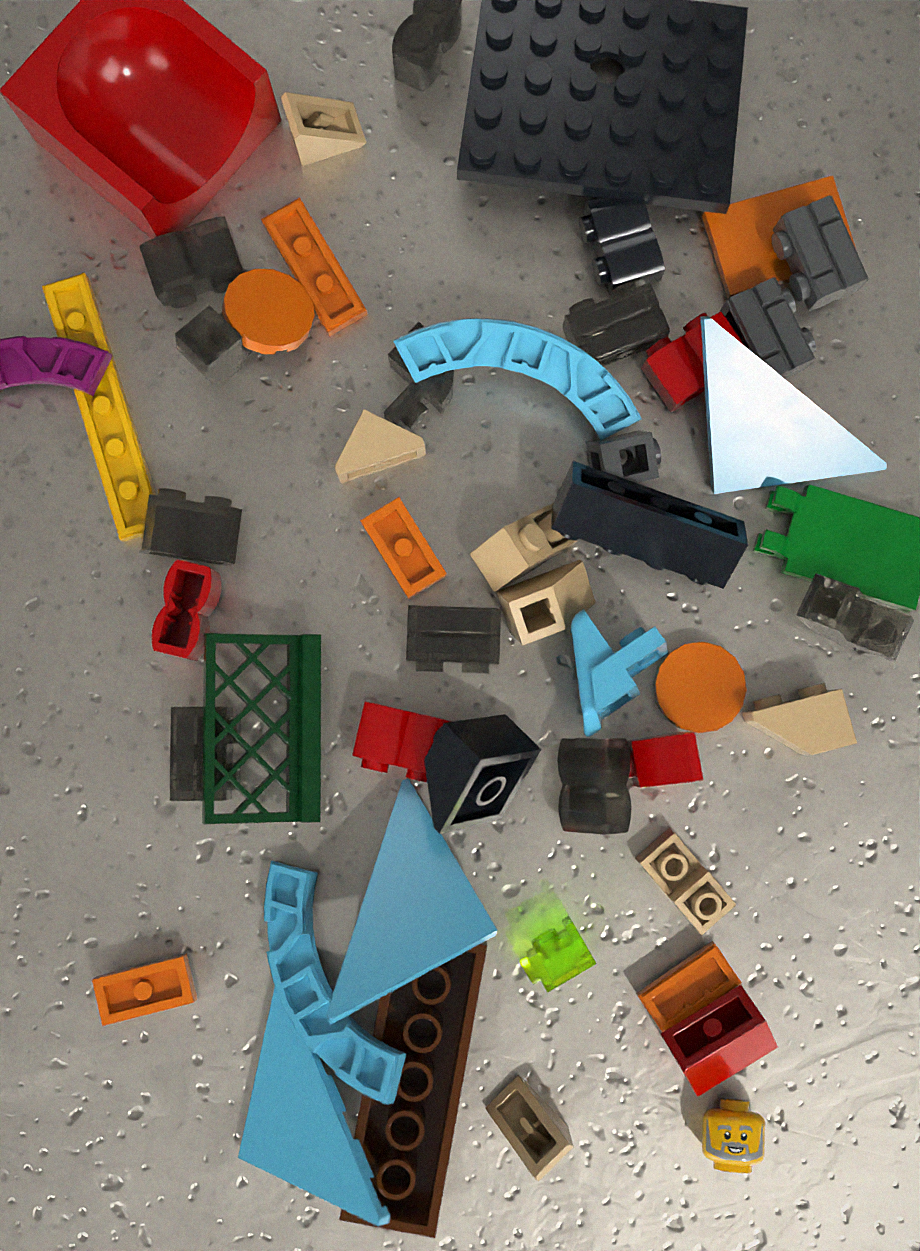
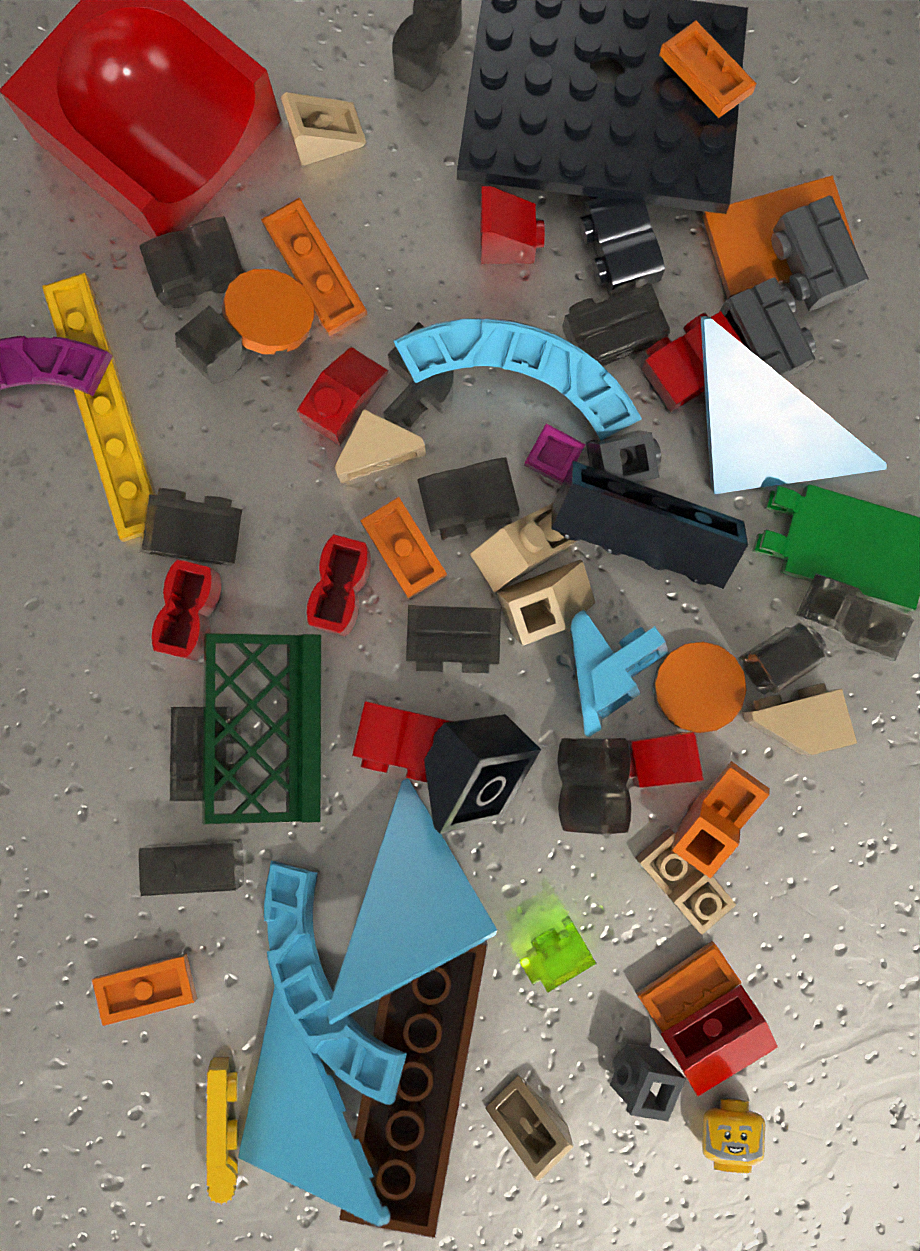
none -> clear smoke brick [138,839,244,896]
none -> yellow hinge [207,1057,238,1205]
none -> red slope [297,347,389,446]
none -> red brick [307,534,371,637]
none -> clear smoke brick [417,457,520,542]
none -> red slope [480,186,545,264]
none -> dark pink tile [524,423,586,485]
none -> dark grey brick [610,1043,686,1121]
none -> orange plate [659,21,757,118]
none -> orange brick [672,761,770,879]
none -> clear smoke brick [738,623,827,695]

